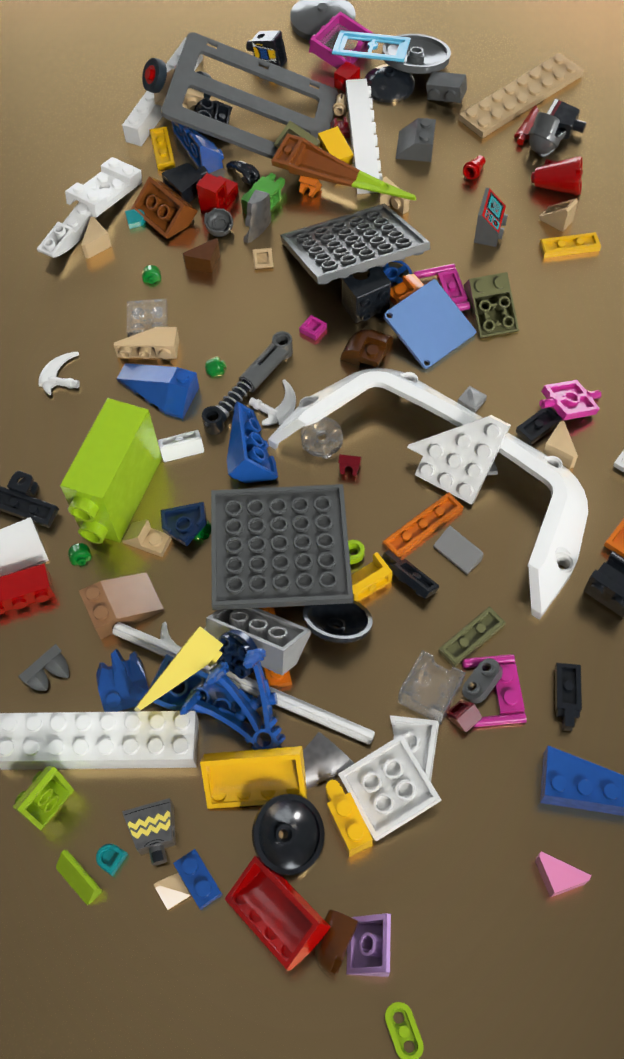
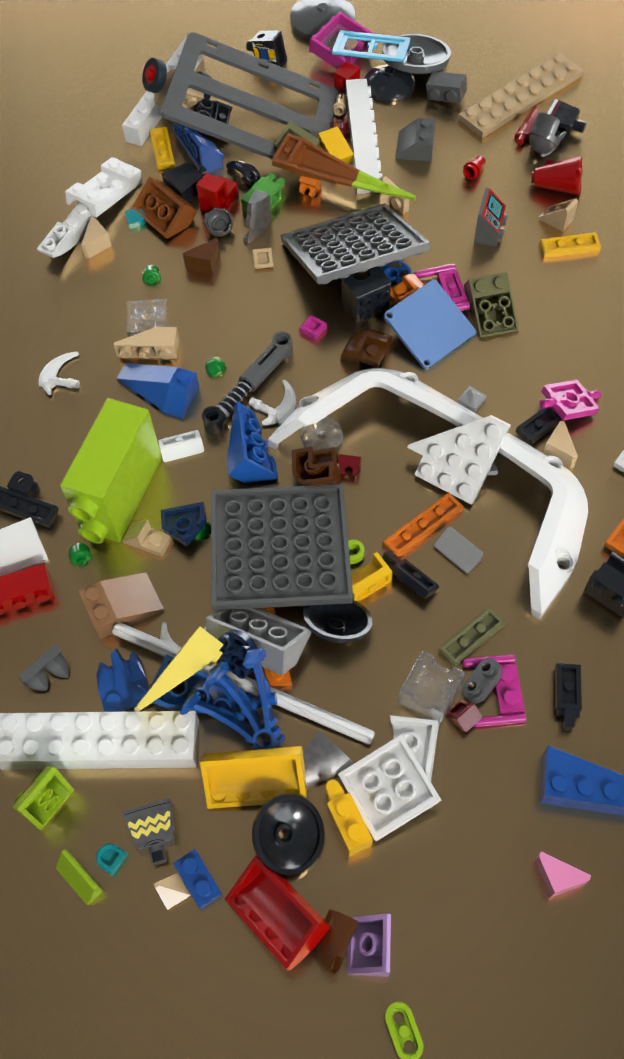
none -> reddish brown brick [292,446,341,486]

